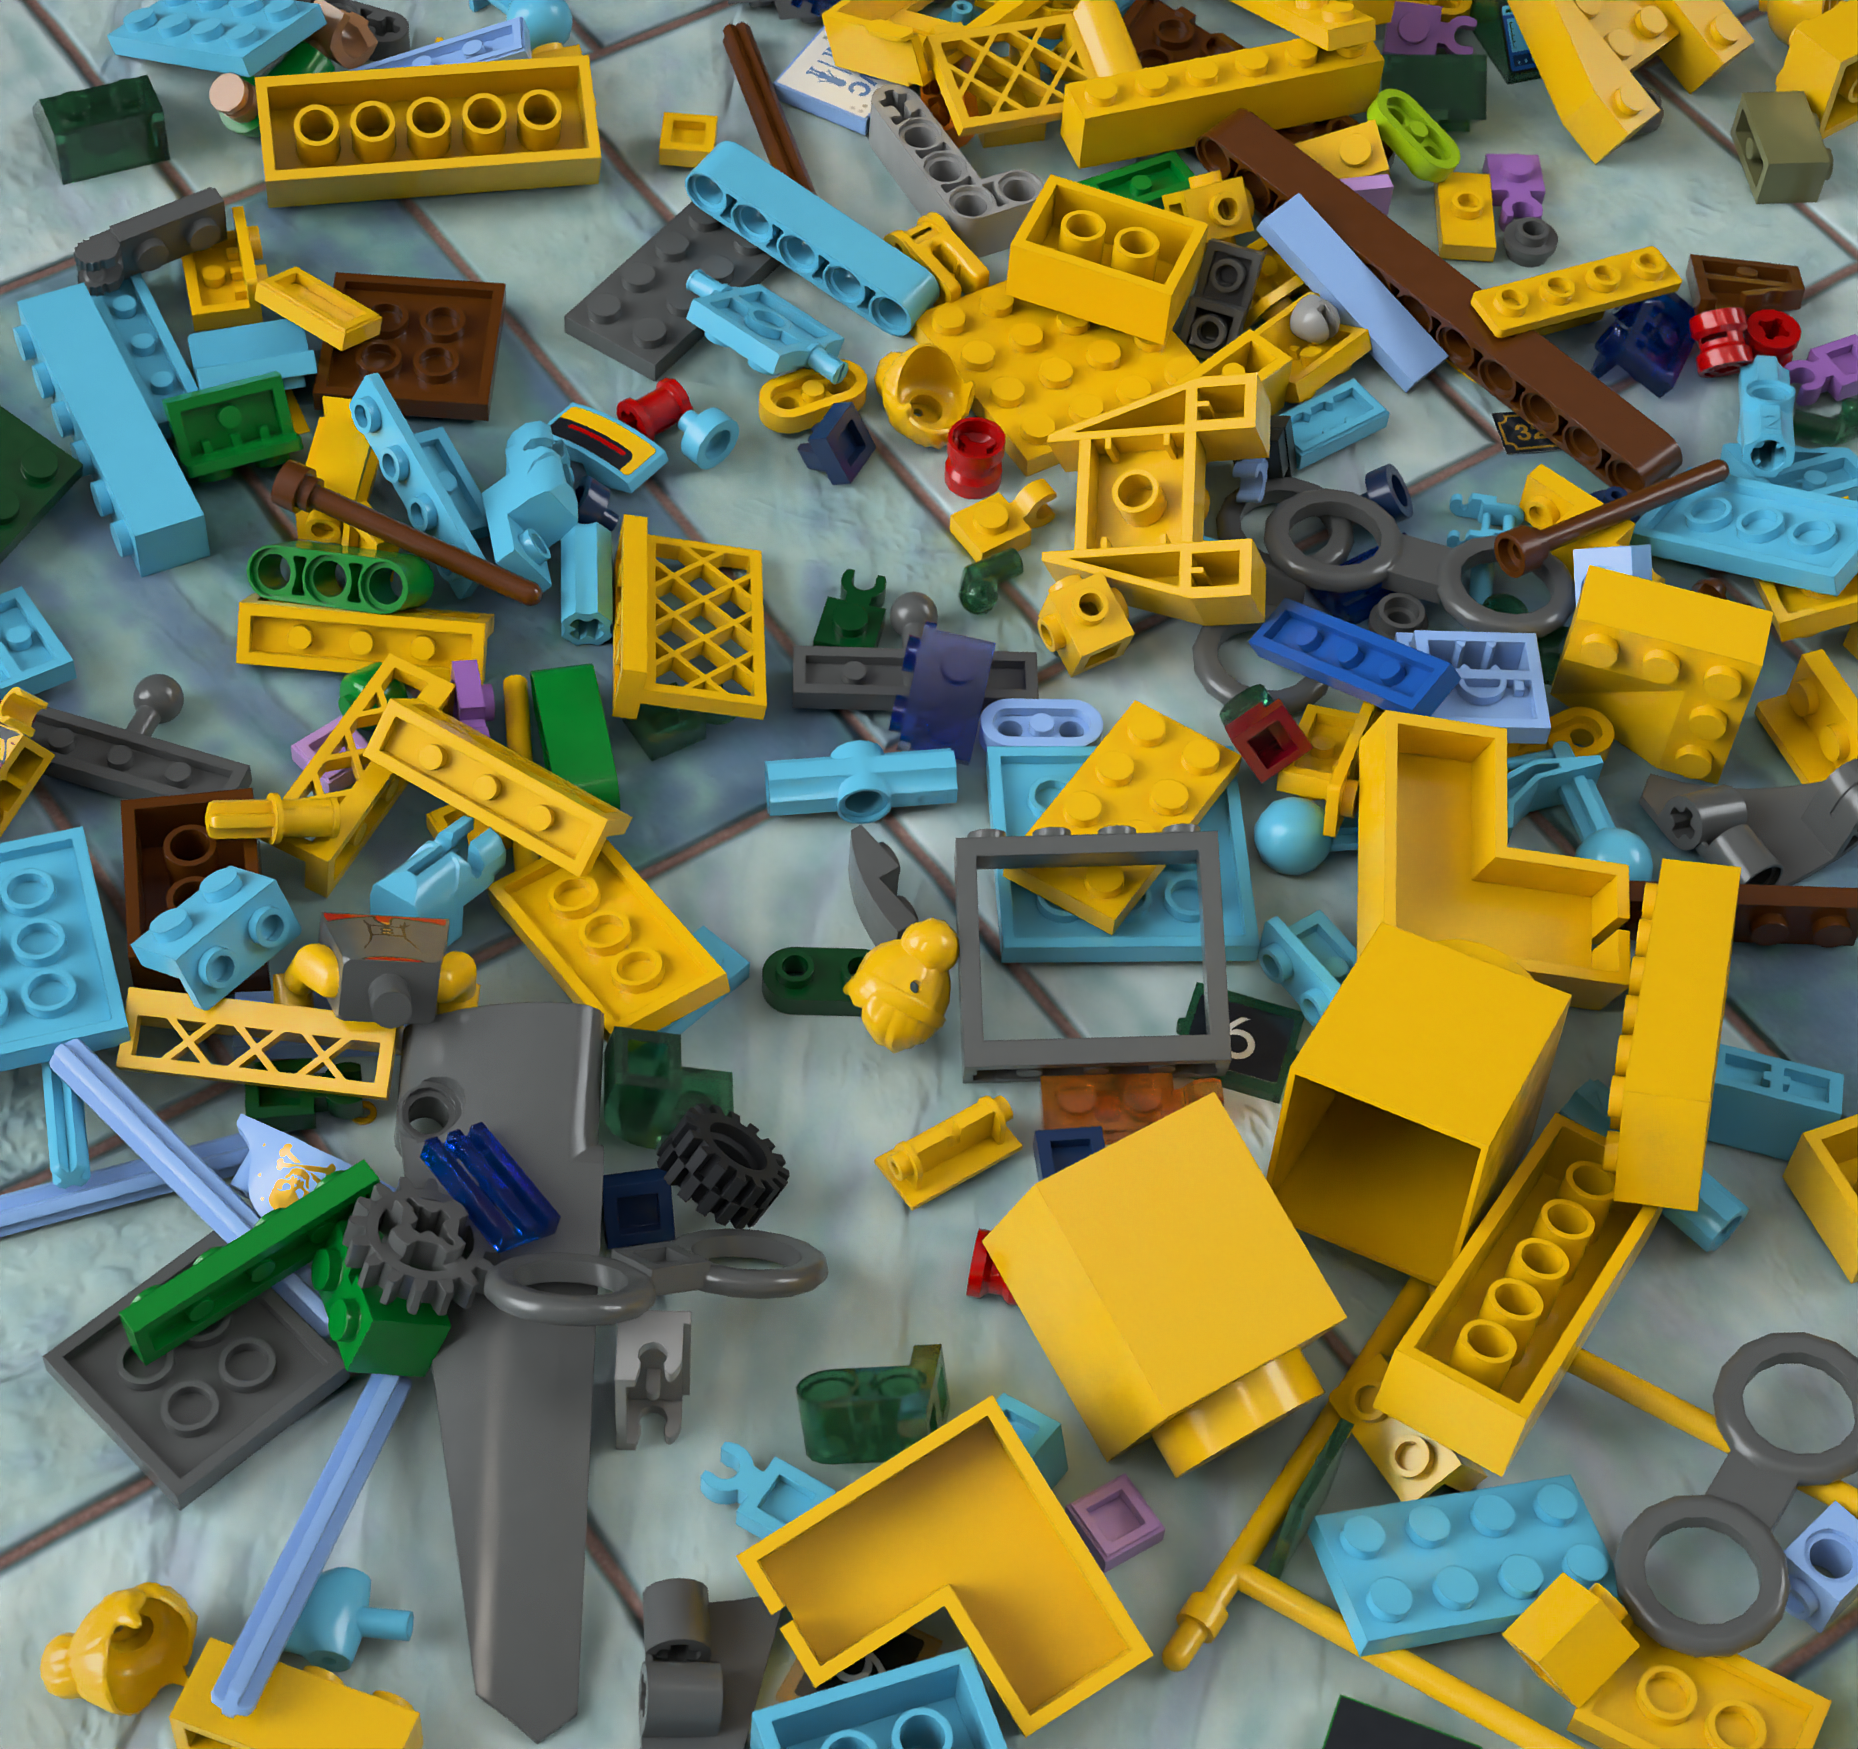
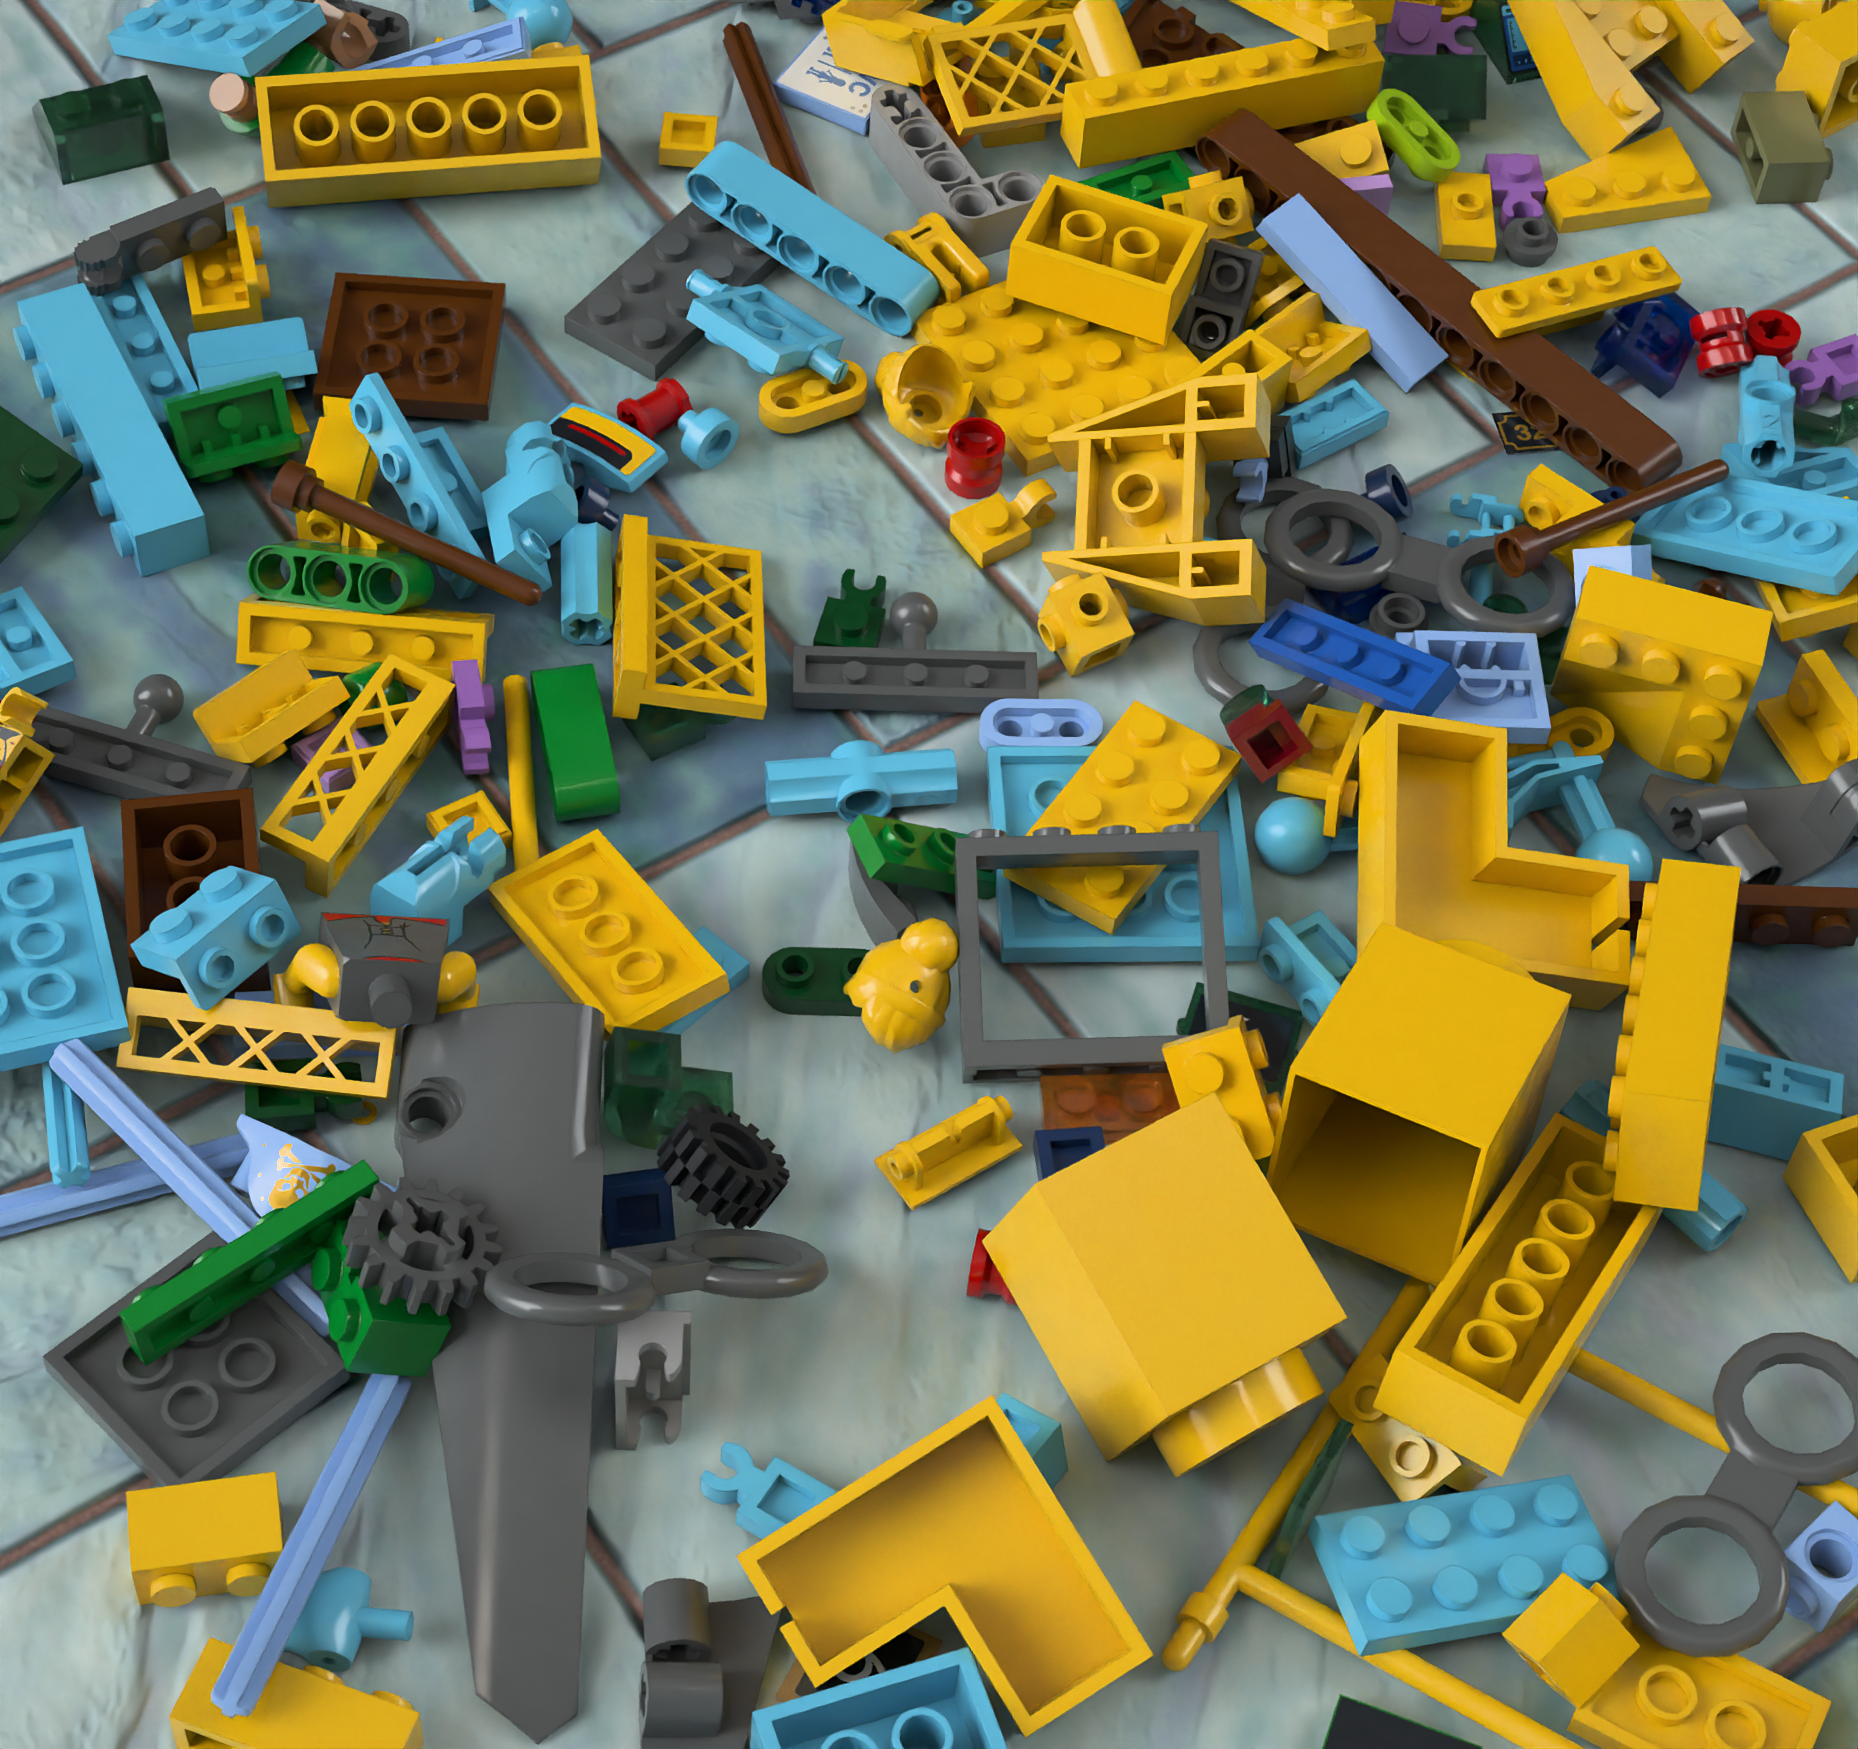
yellow piece [40,1582,198,1716] -> none
yellow axle [205,792,341,845] -> none
yellow tile [255,266,382,351] -> none
yellow fence [363,698,633,877] -> none
clear blue tile [420,1122,561,1253] -> none
clear green tile [796,1344,950,1465] -> none
dark blue tile [797,402,876,485] -> none
clear blue bracket [888,621,996,766] -> none
clear green arm [958,547,1024,615] -> none
lavender tile [1065,1473,1165,1574] -> none
light grey hinge [1290,294,1341,344] -> none
reddish brown wing [1685,254,1805,316] -> none
none -> yellow brick [126,1471,285,1607]
none -> yellow bracket [193,649,351,768]
none -> green hinge [846,813,996,900]
none -> yellow bracket [1162,1015,1283,1160]
none -> yellow wing [1543,126,1712,234]

